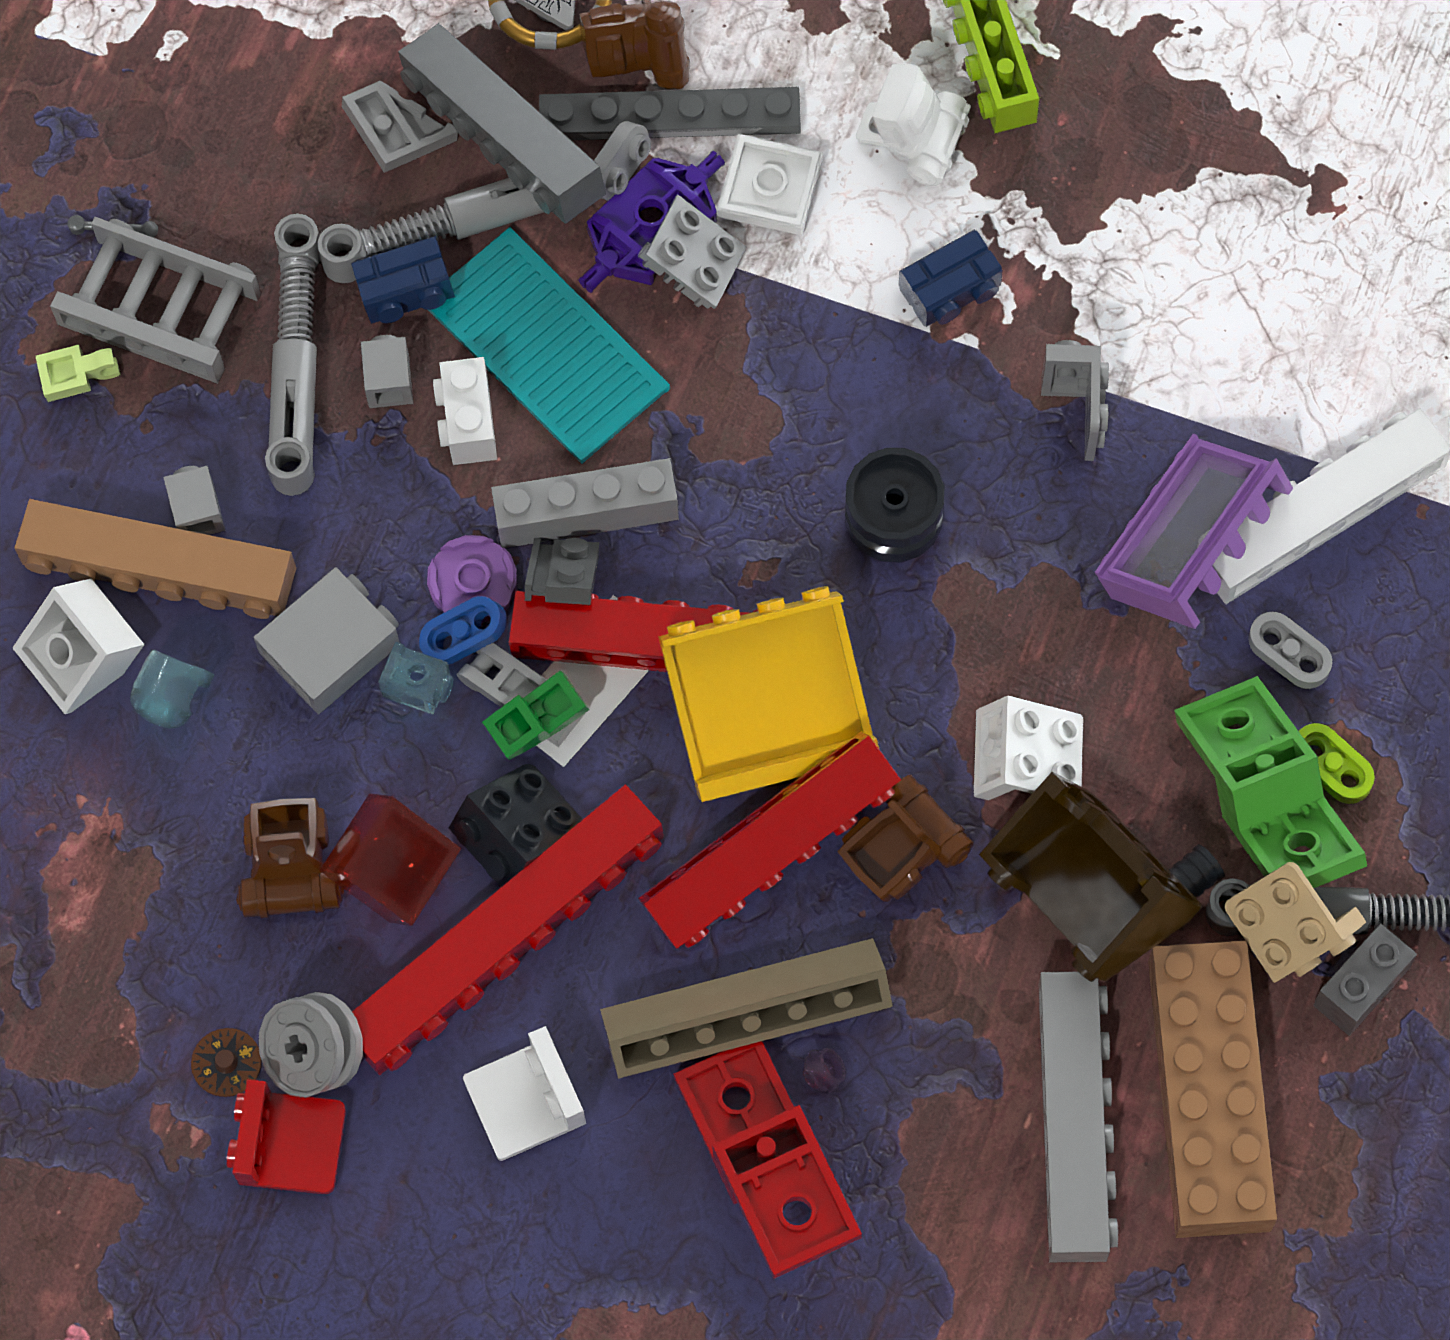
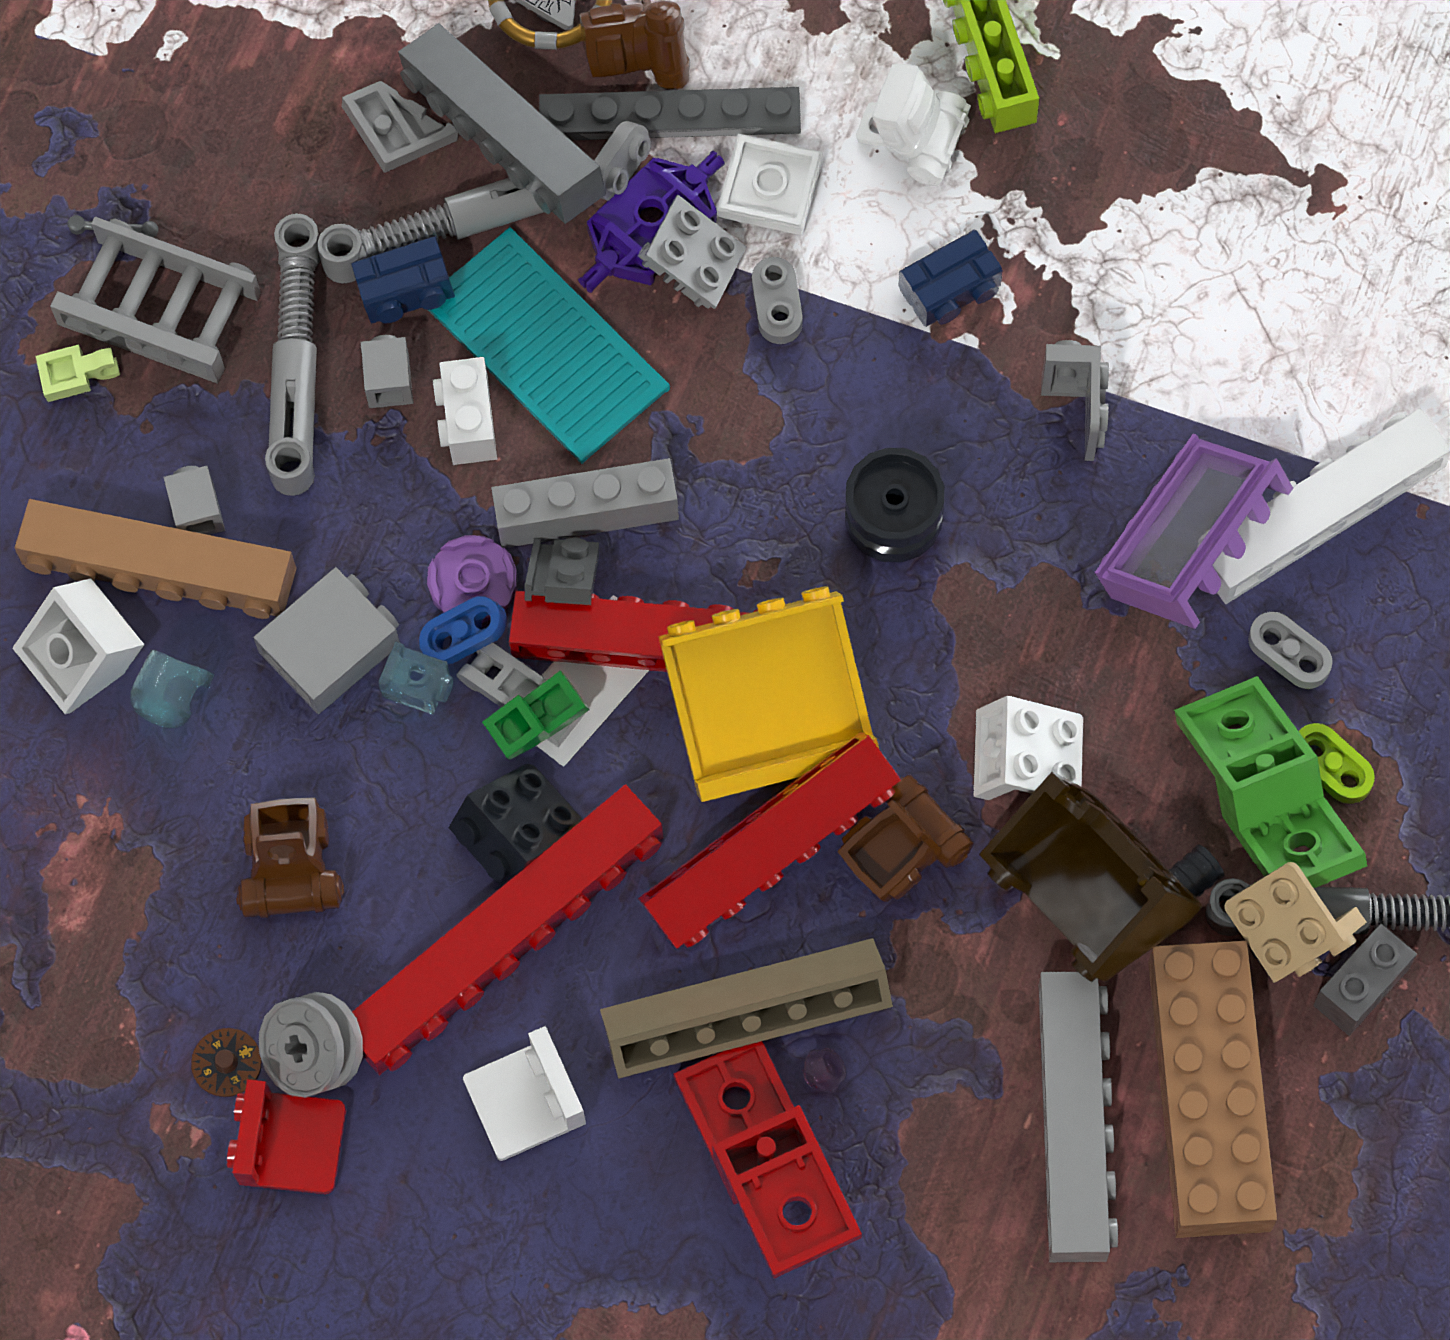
clear red piece [320,794,461,926] -> none
none -> light grey plate [752,257,802,344]

